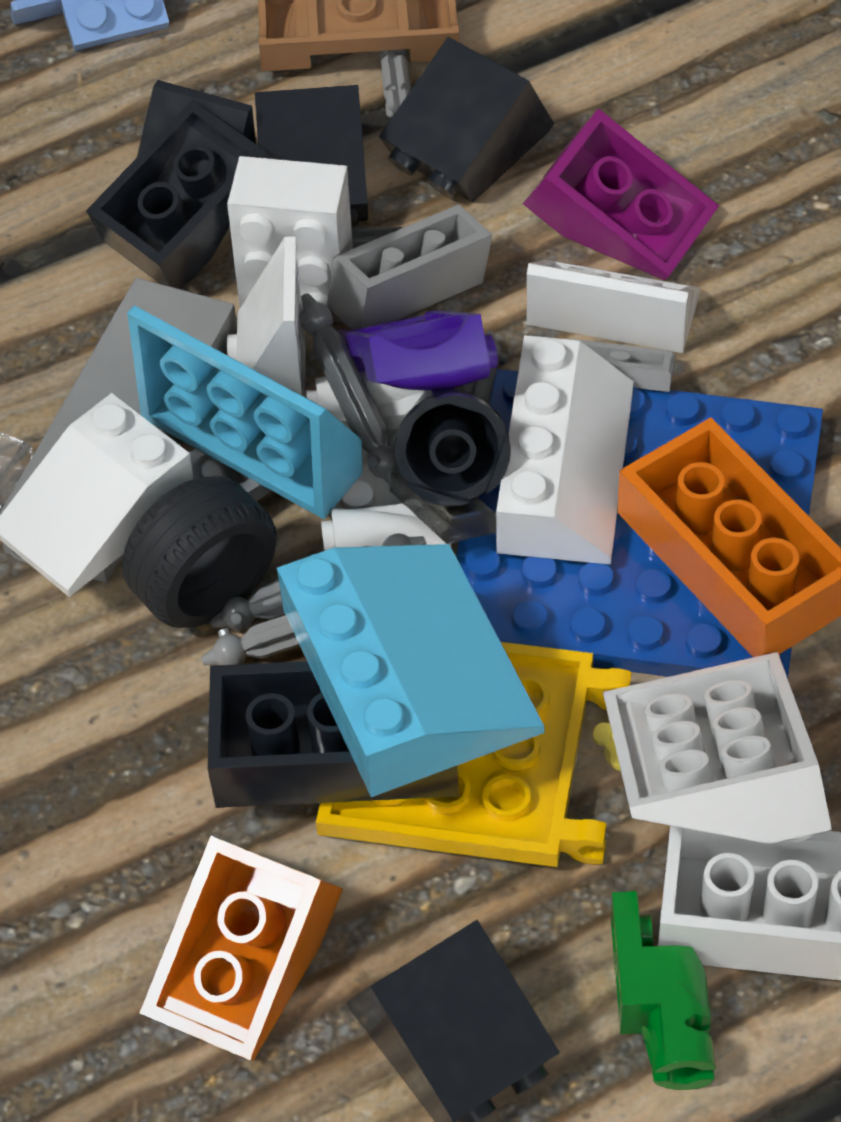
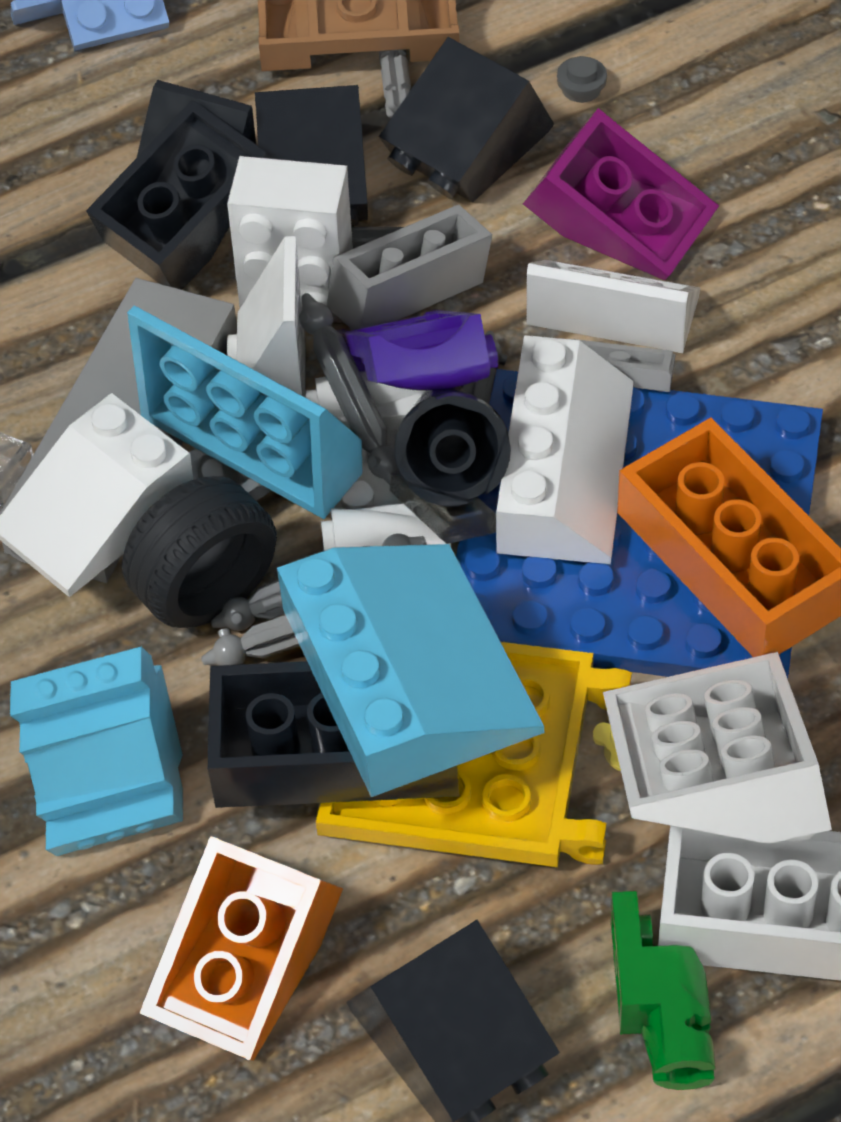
none -> medium azure slope [10,646,183,856]
none -> dark grey plate [557,56,607,103]

